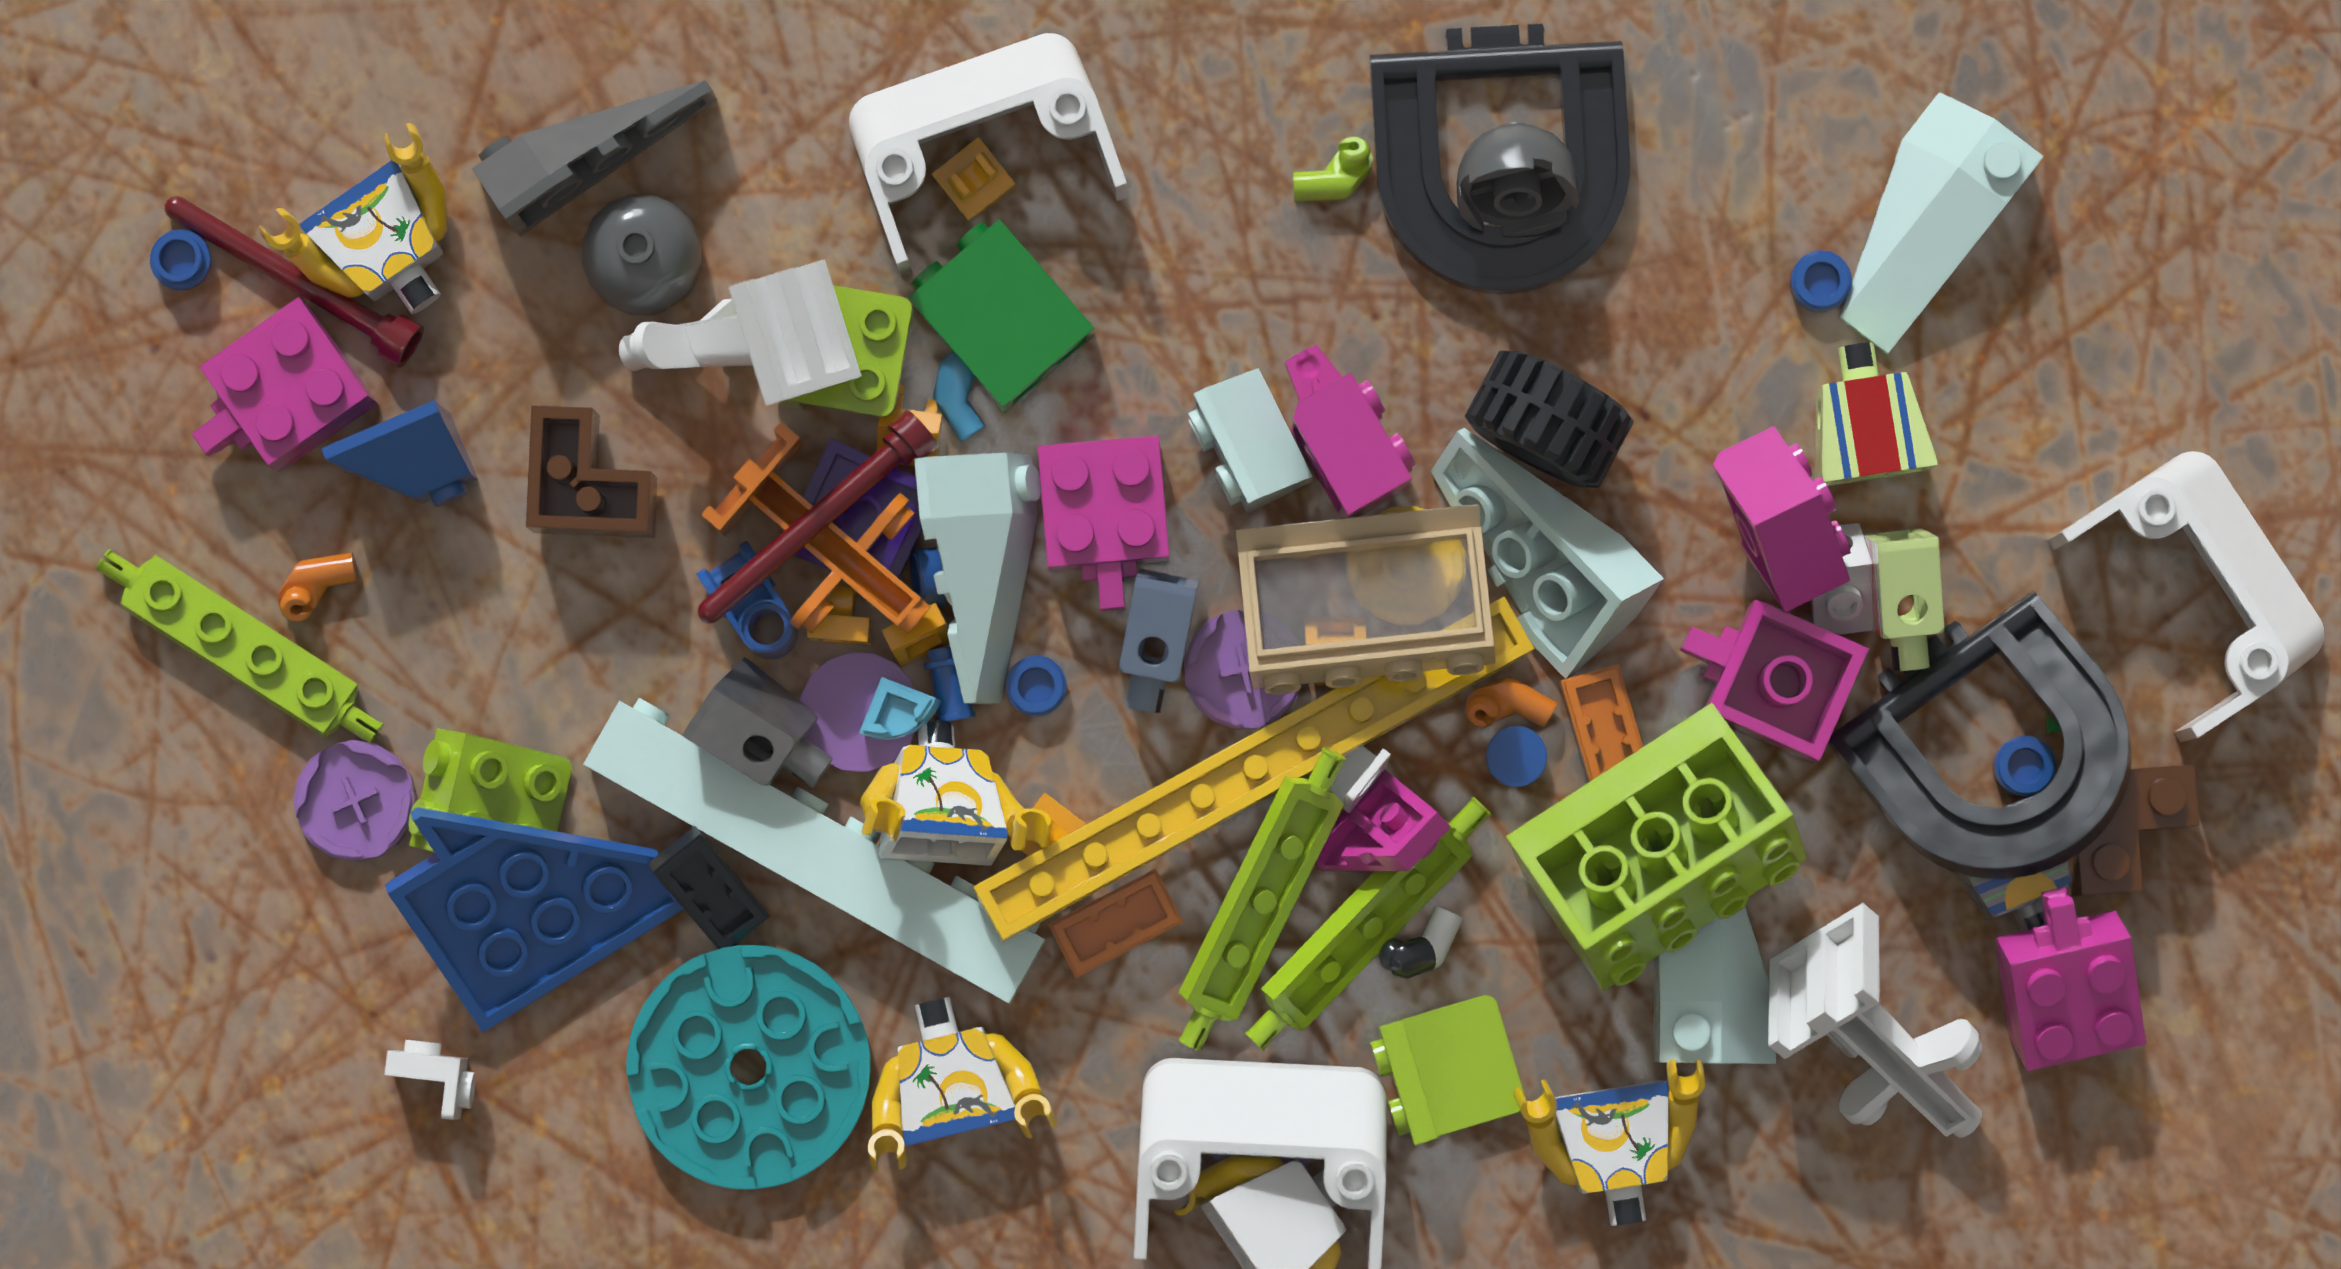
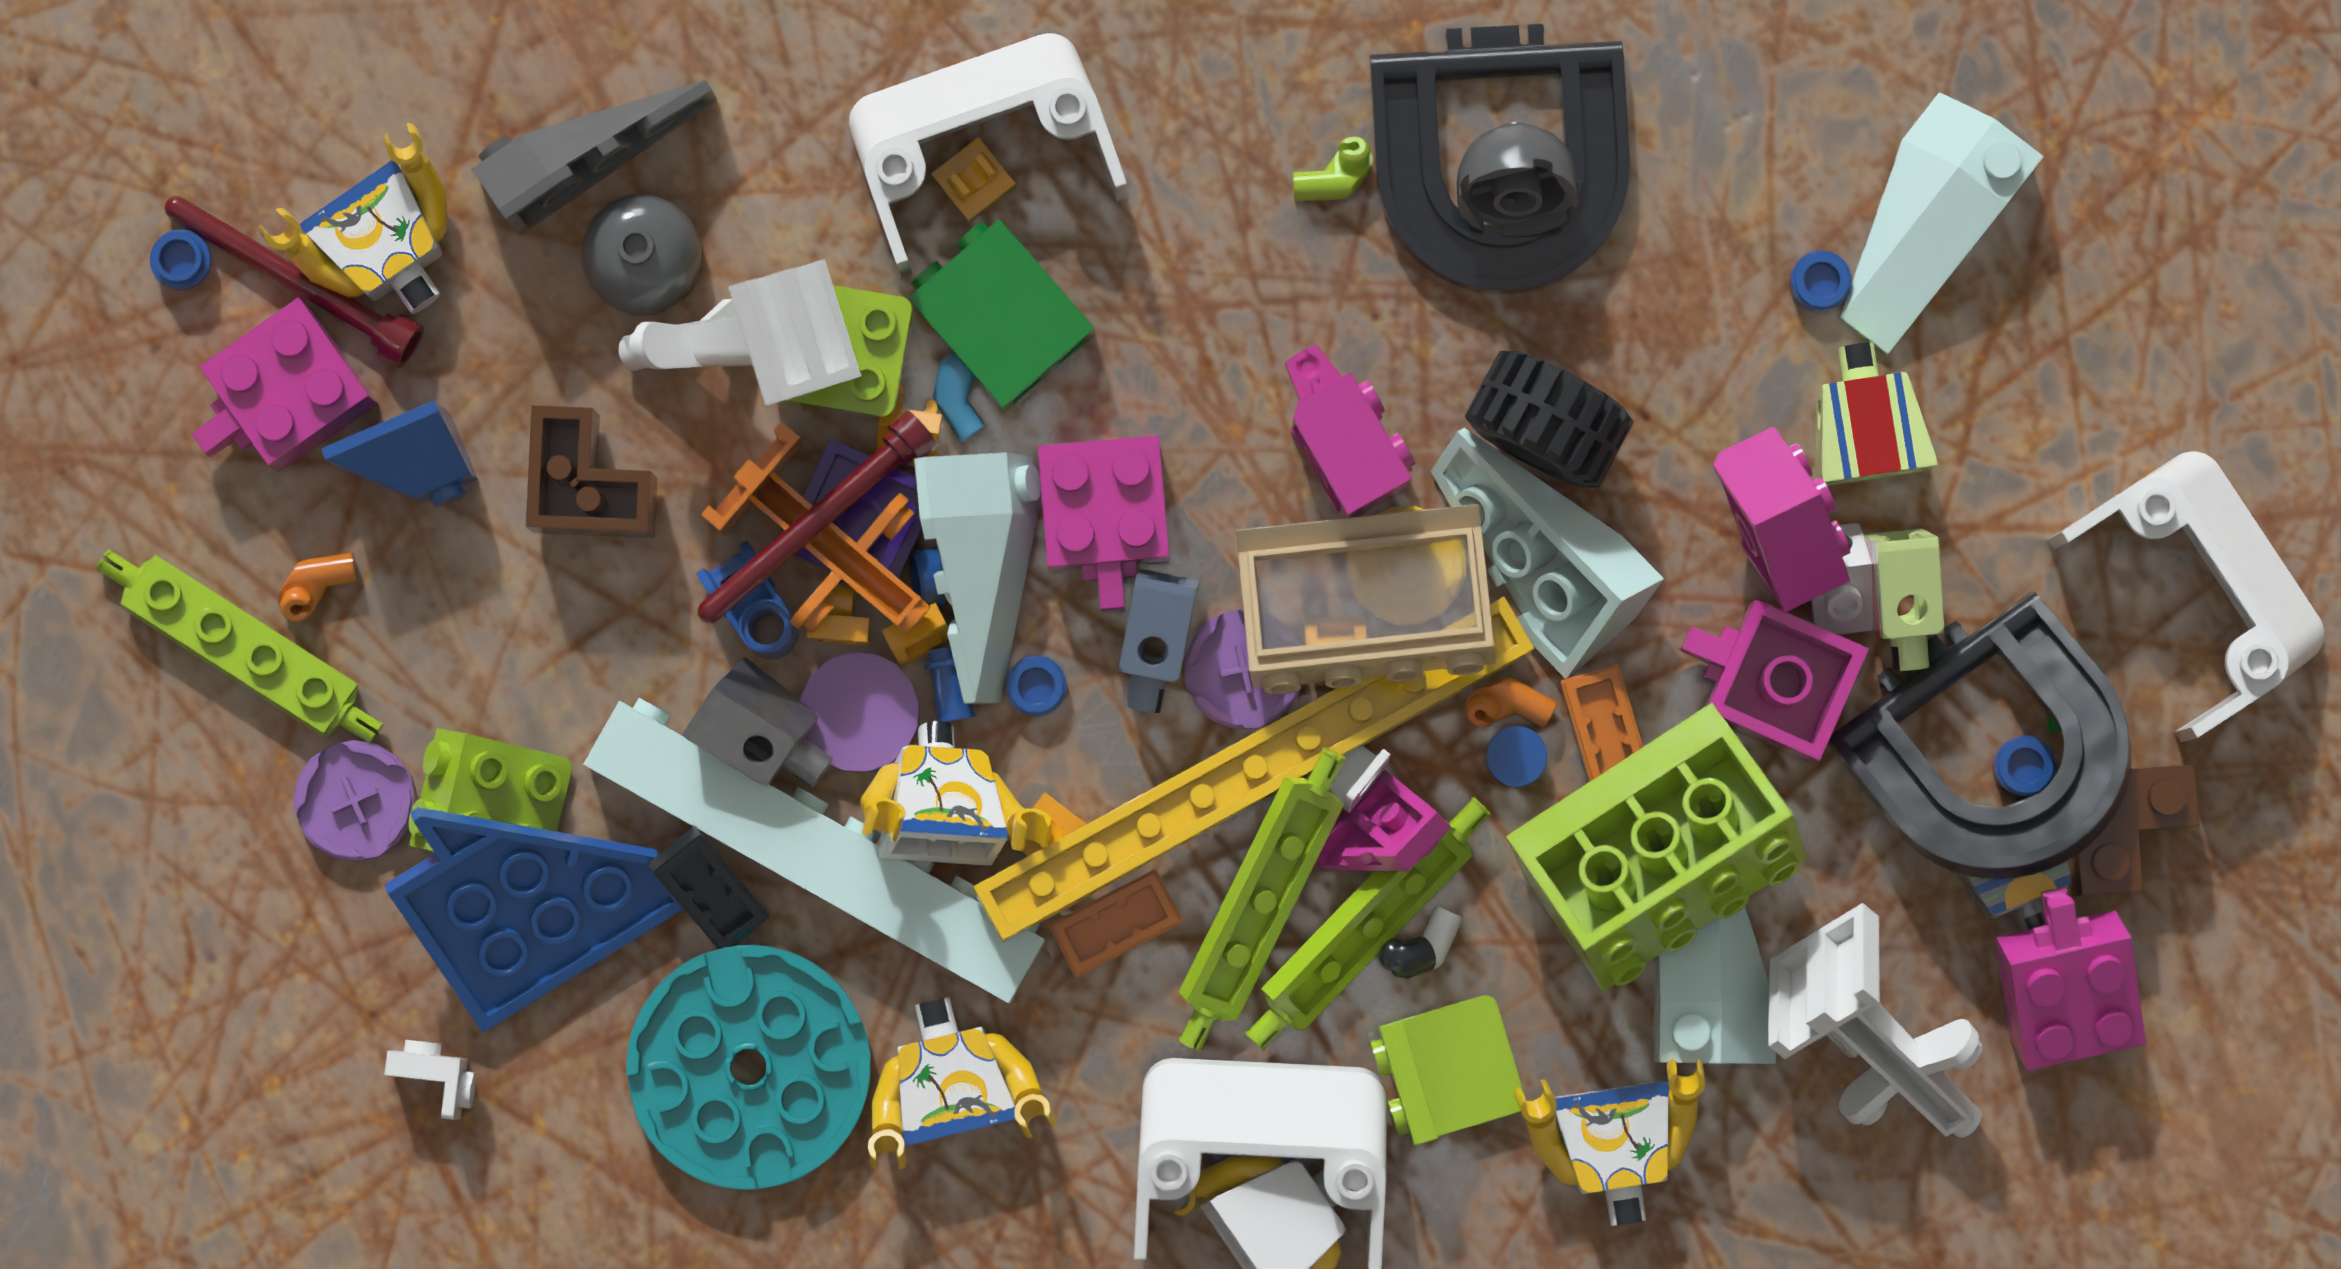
medium azure tile [859,677,941,740] -> none
light aqua slope [1188,368,1313,514] -> none

